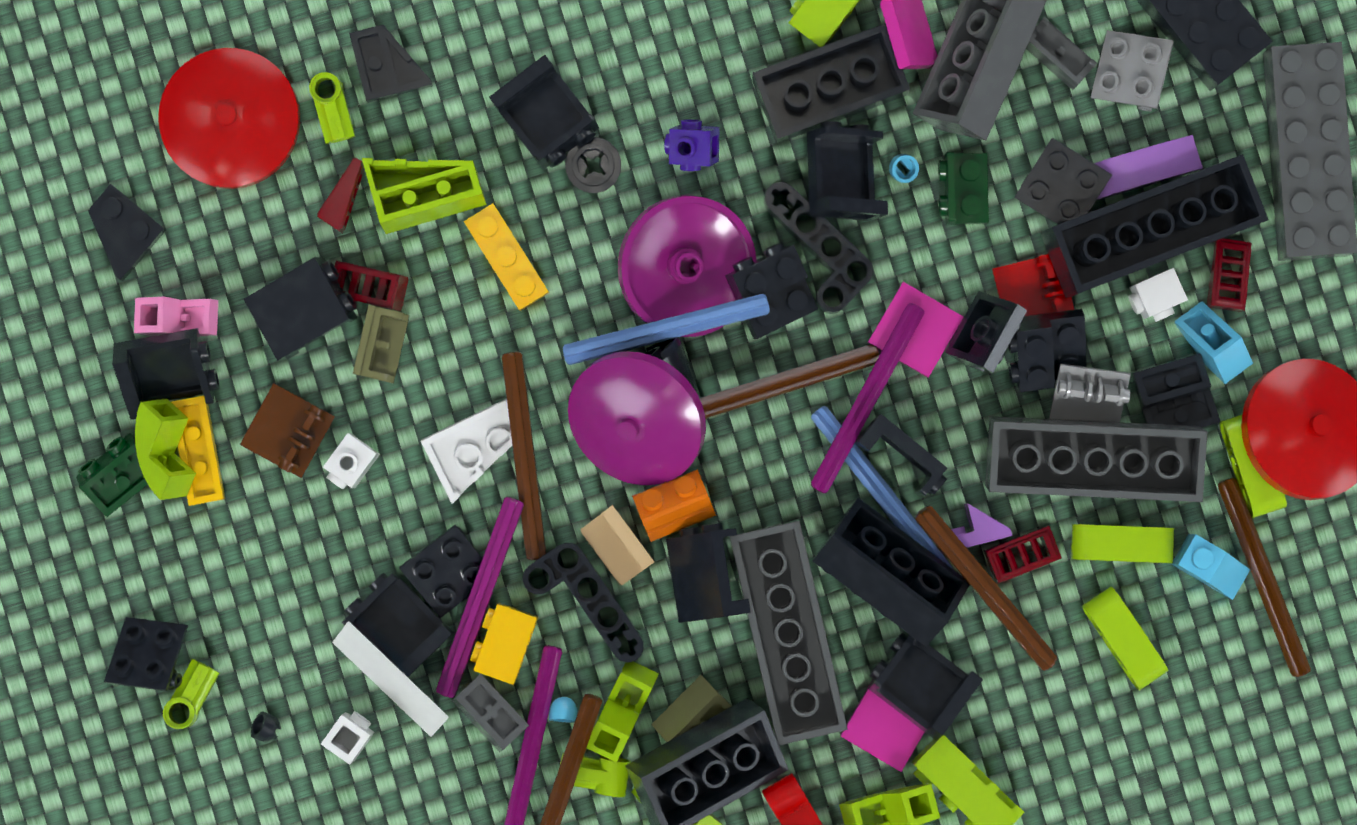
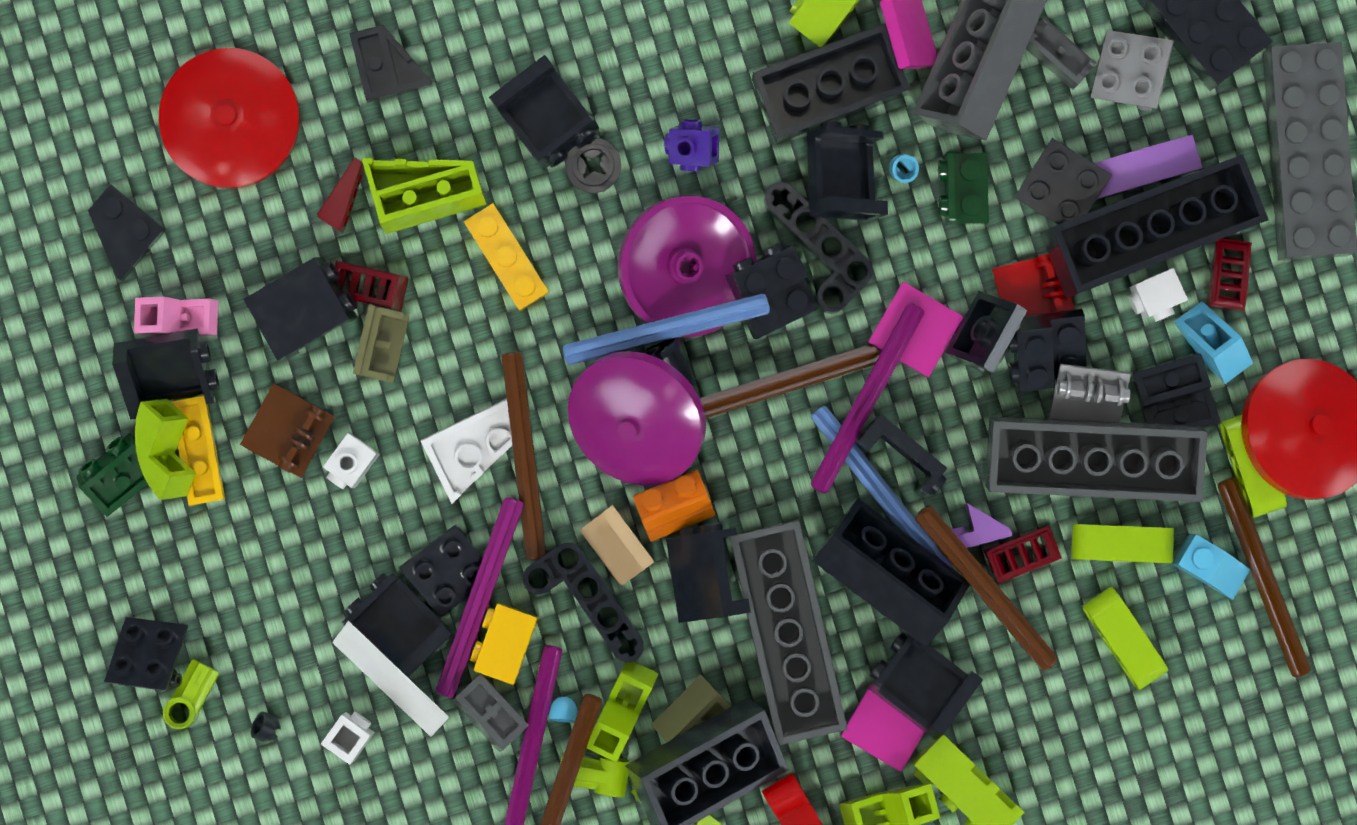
lime piece [309,72,356,144] -> none

